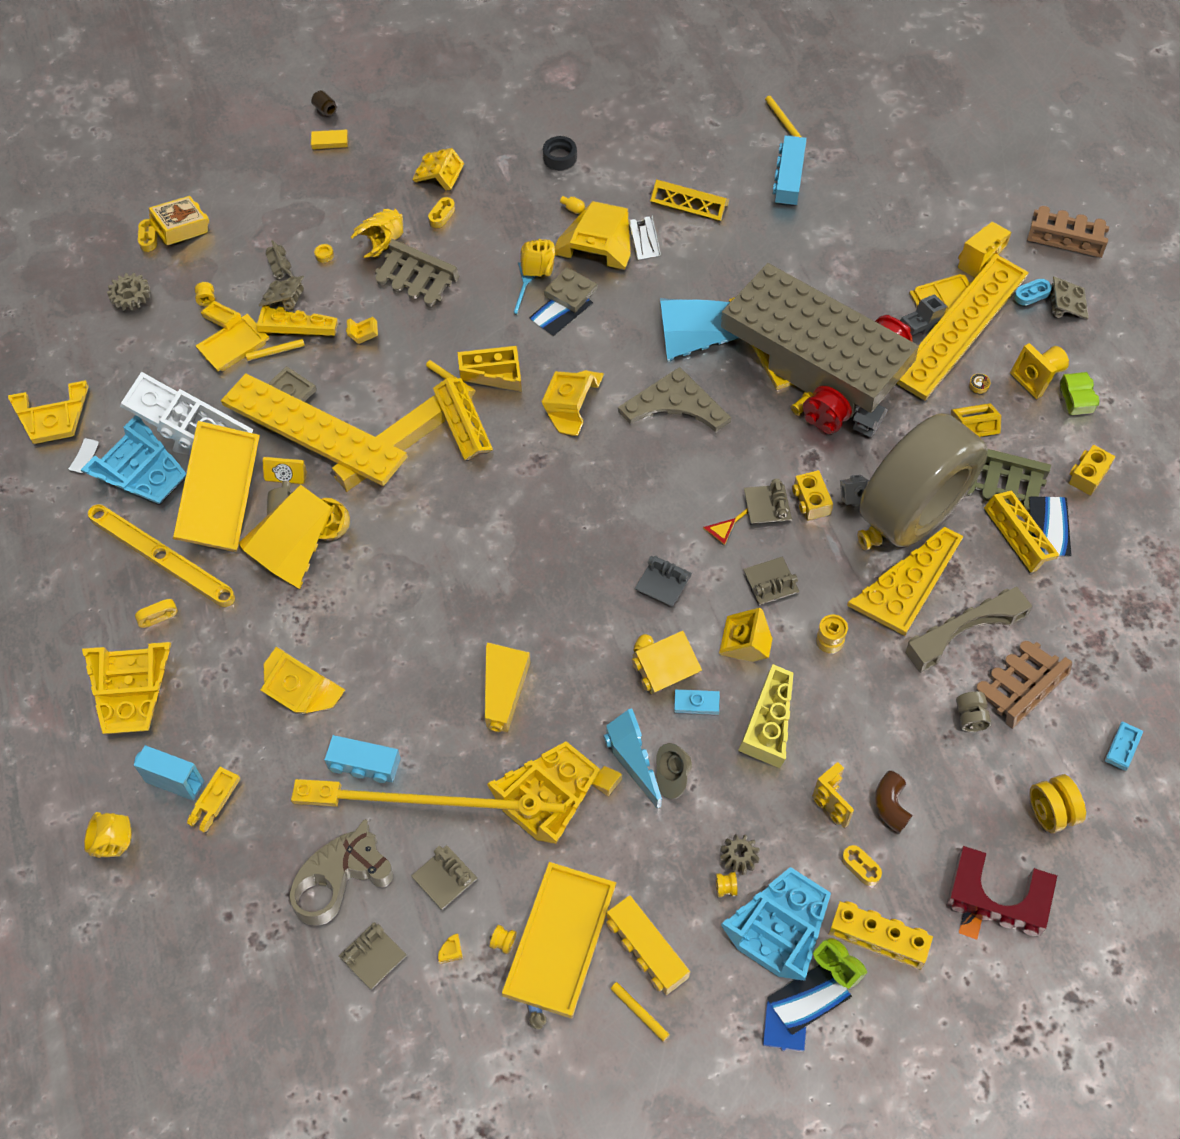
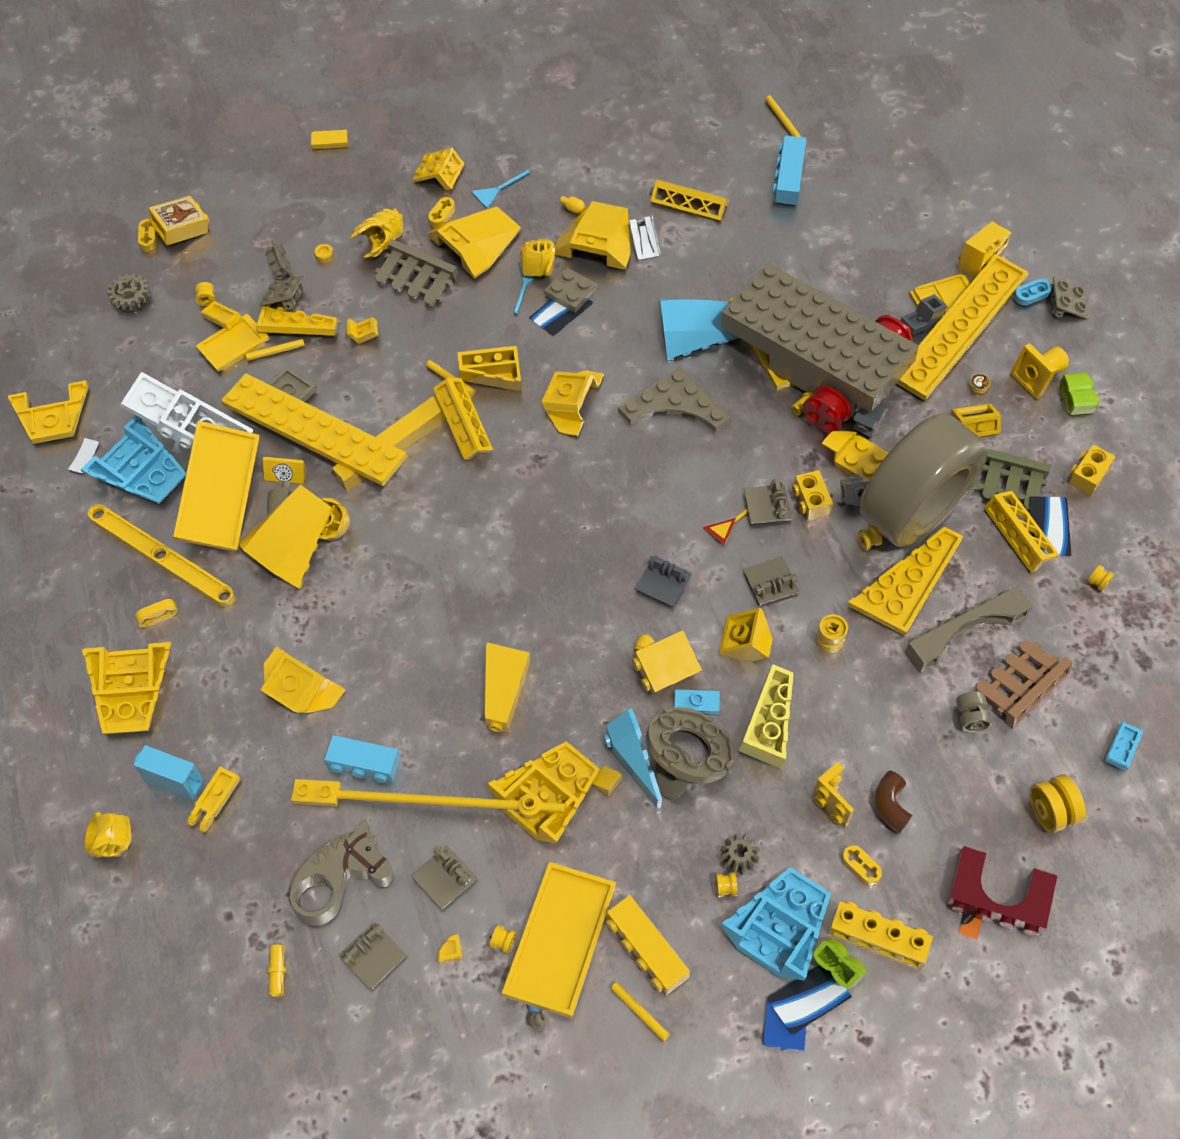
dark brown brick [311,90,337,116] -> none
black tyre [543,136,577,171] -> none
medium nougat fence [1027,206,1110,258] -> none
none -> yellow pin [267,945,286,997]
none -> yellow wedge [427,206,521,278]
none -> medium azure piece [471,170,530,209]
none -> dark tan plate [646,707,735,784]
none -> yellow piece [822,431,889,480]
none -> yellow wheel [1087,565,1115,592]

